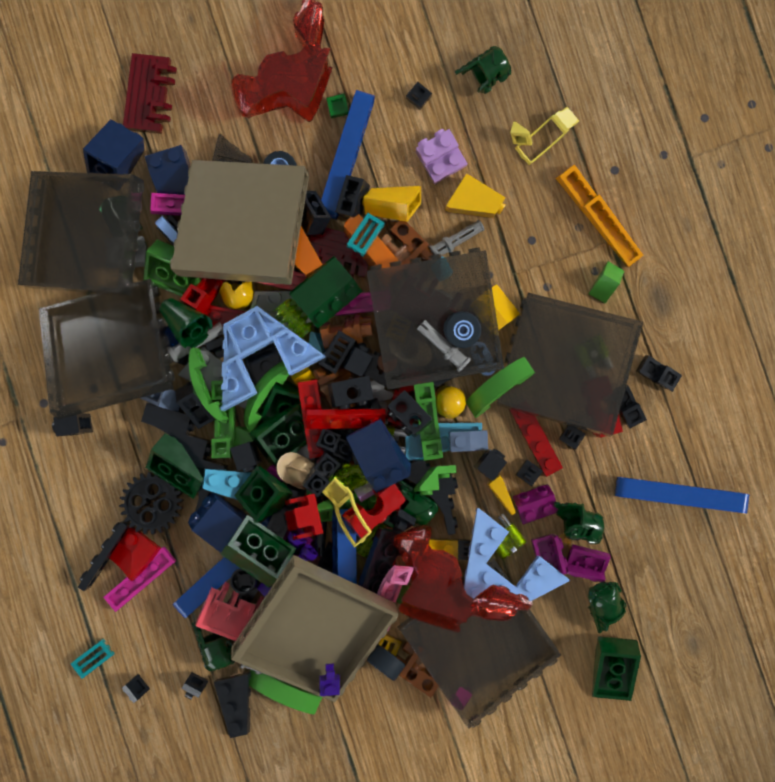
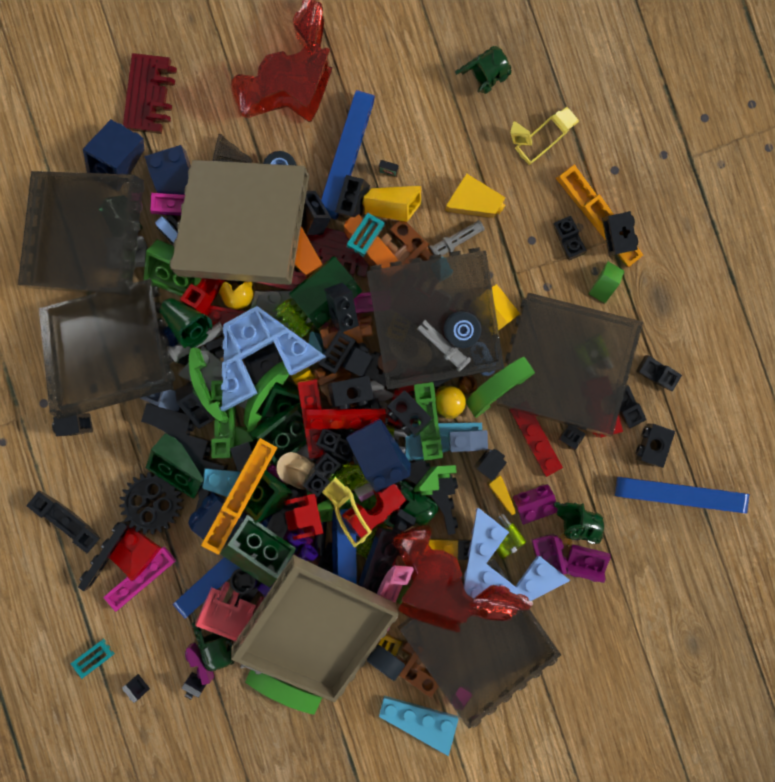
black wing [214,671,251,738] -> none
dark purple plate [319,663,340,696] -> none
green tile [326,94,349,118] -> none
black tile [406,82,432,110] -> none
lavender plate [416,129,467,185] -> none
black tile [515,459,543,486] -> none
dark green helmet [588,582,627,634] -> none
dark green slope [592,636,641,701] -> none
none -> black slope [26,490,100,554]
none -> magenta slope [185,642,214,685]
none -> light orange slope [201,438,278,555]
none -> black brick [324,282,359,333]
none -> black tile [379,160,399,177]
none -> medium azure wing [379,696,459,756]
none -> reddish brown tile [458,374,477,394]
none -> black slope [553,216,587,261]
none -> black brick [602,211,638,256]
none -> black brick [635,423,675,468]

